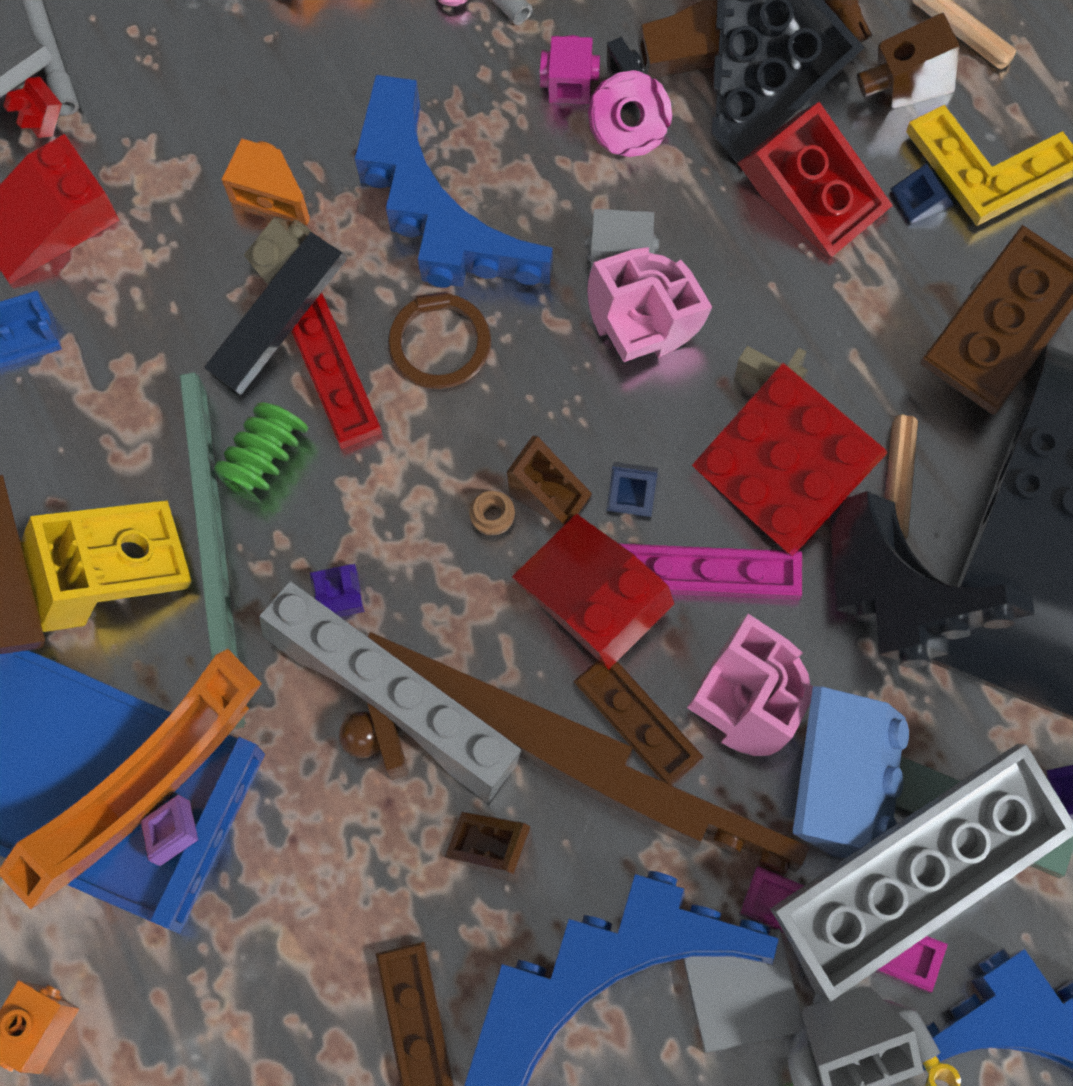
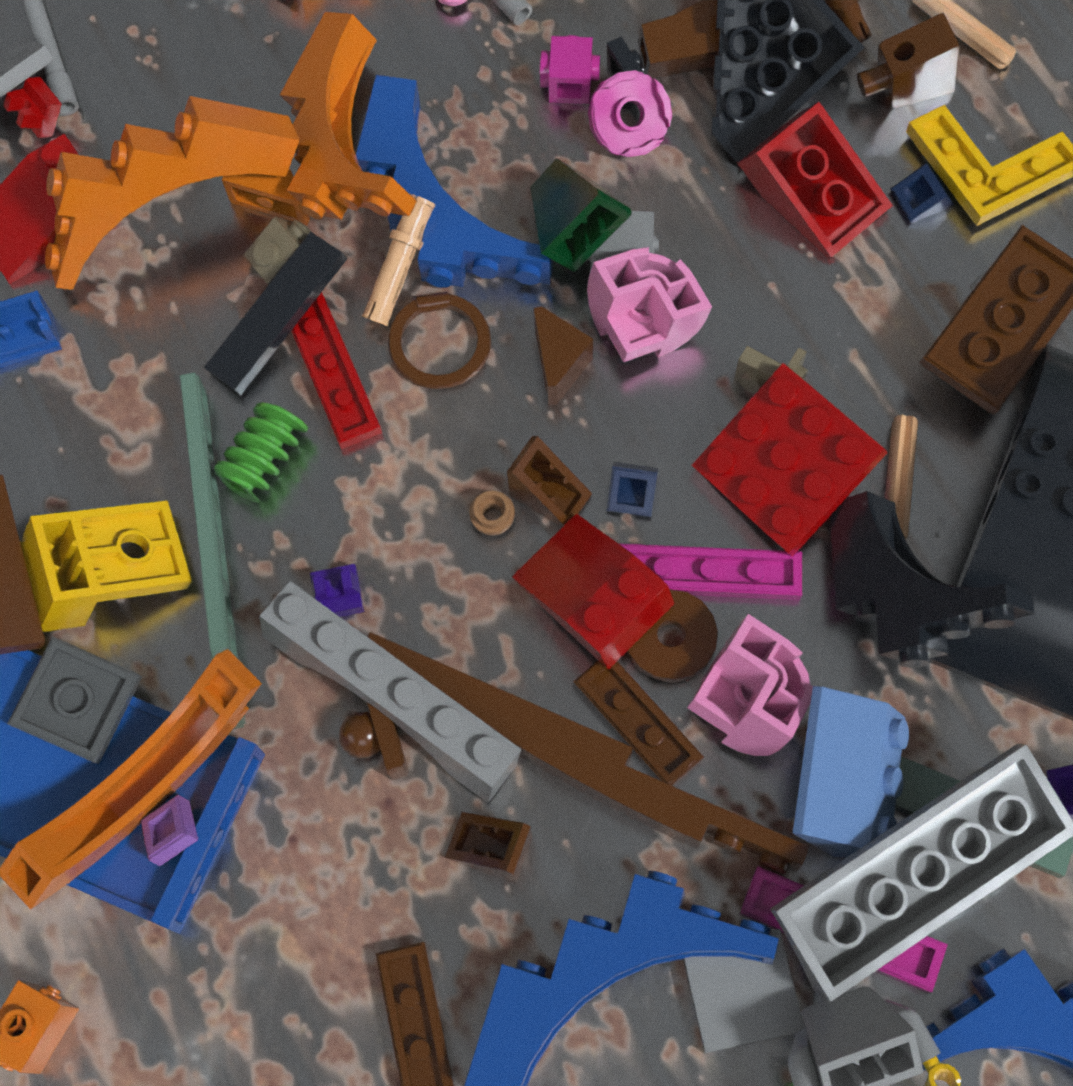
none -> dark grey tile [7,636,142,765]
none -> orange arch [45,96,300,290]
none -> orange arch [280,12,417,220]
none -> light nougat pin [362,194,435,327]
none -> dark green slope [530,158,632,272]
none -> reddish brown slope [533,307,593,406]
none -> reddish brown tile [627,589,718,683]

